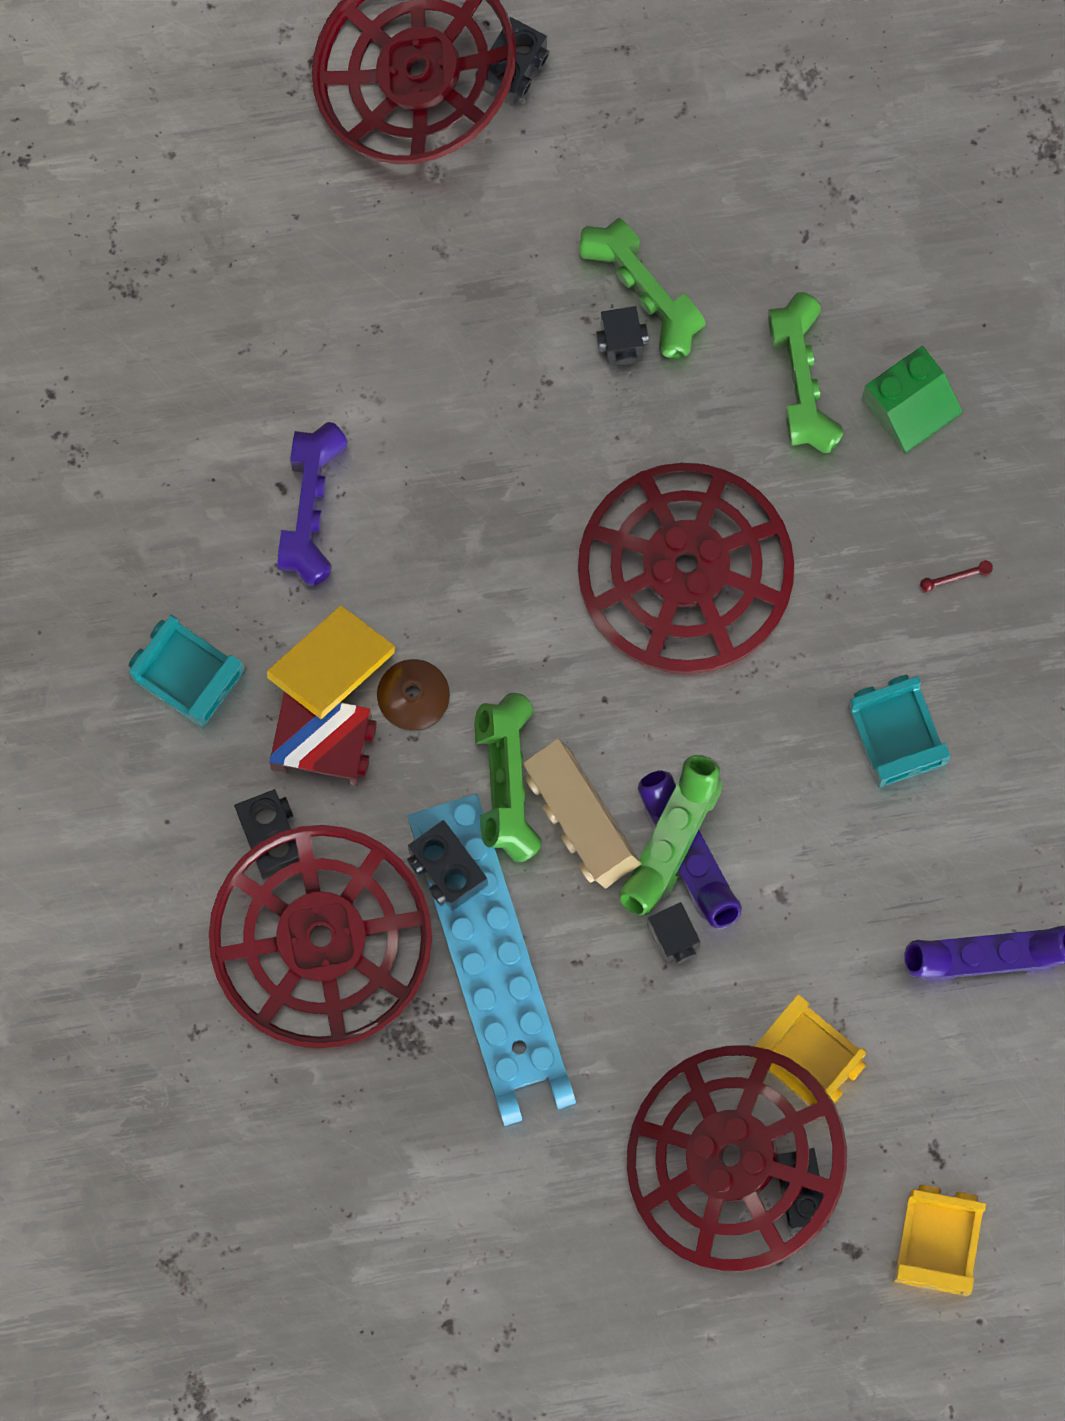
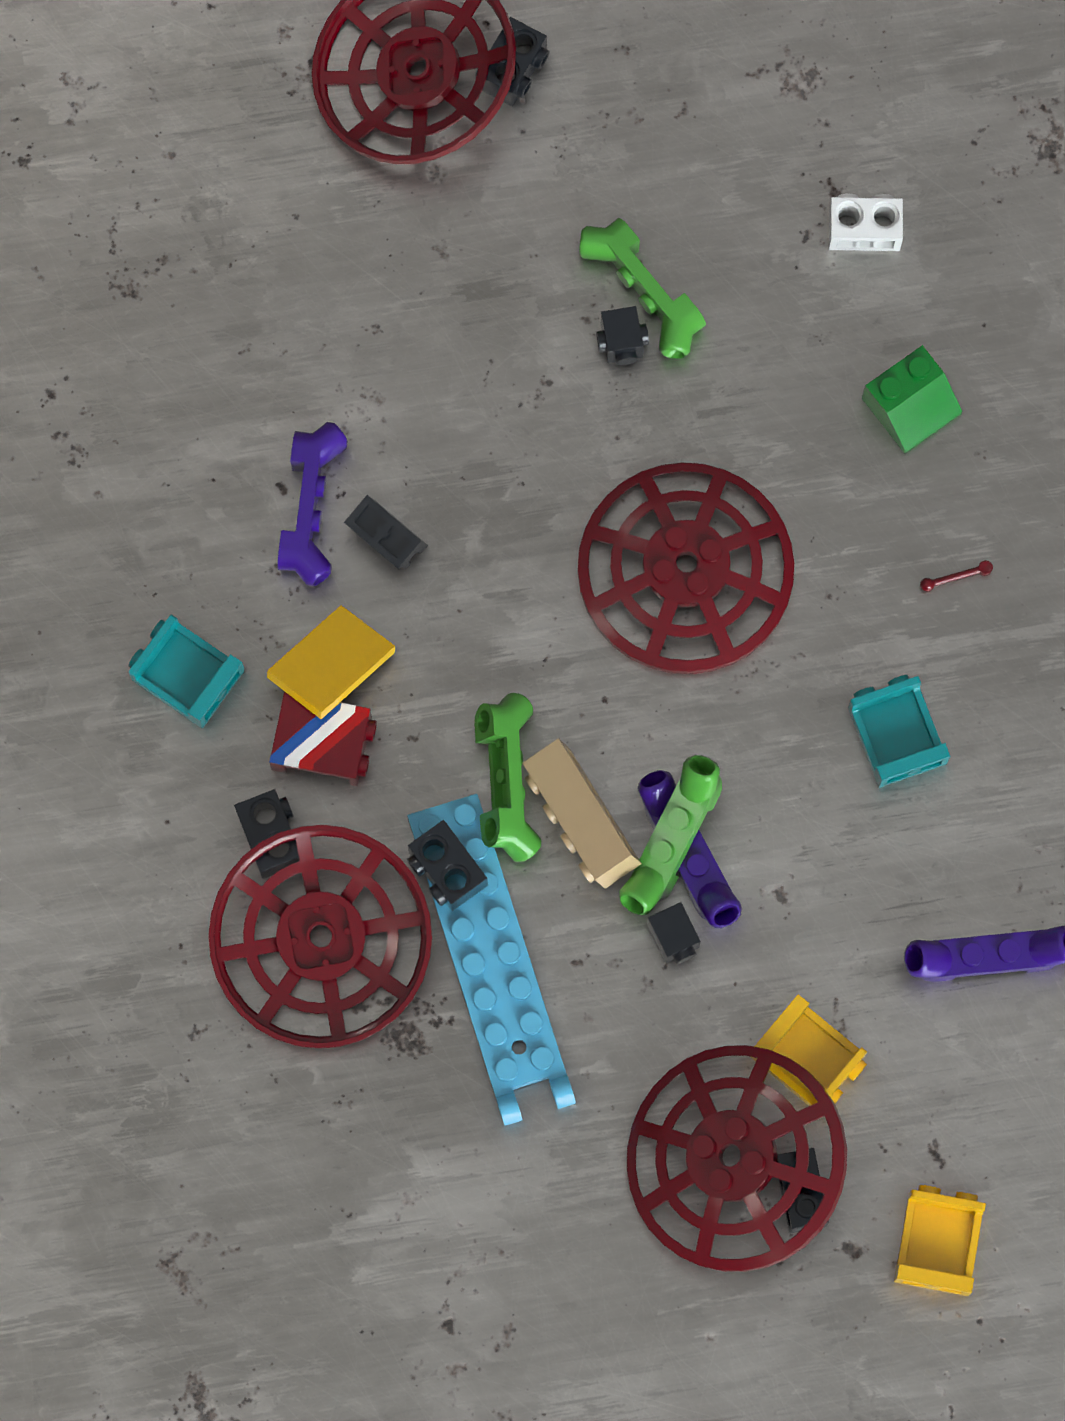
reddish brown dish [377,659,450,731] -> none
bright green plate [768,292,843,454] -> none
none -> black hinge [344,495,428,569]
none -> white brick [829,193,903,251]

